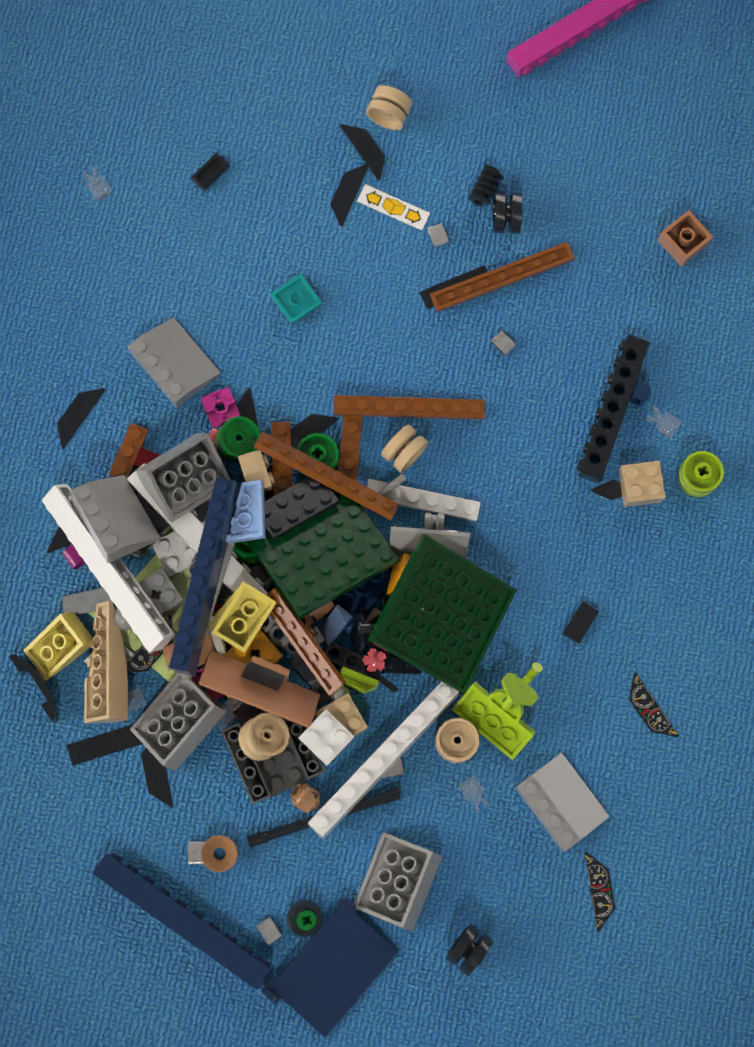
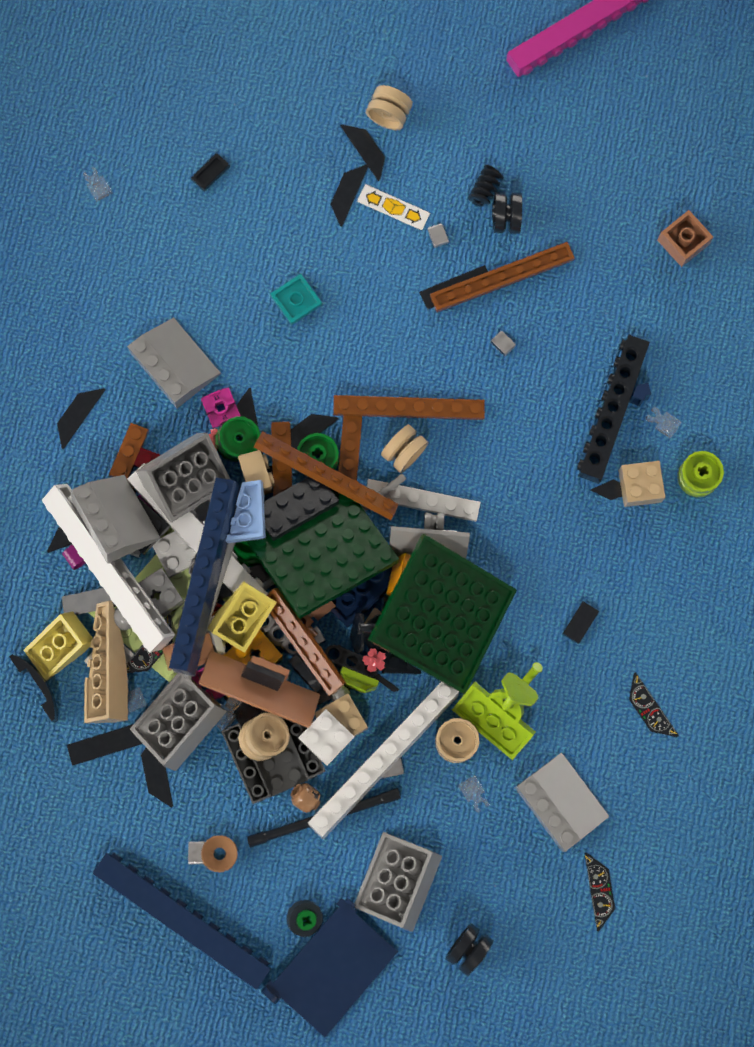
flat silver piece [256,917,282,945] -> none
medium blue slope [320,605,353,646] -> none

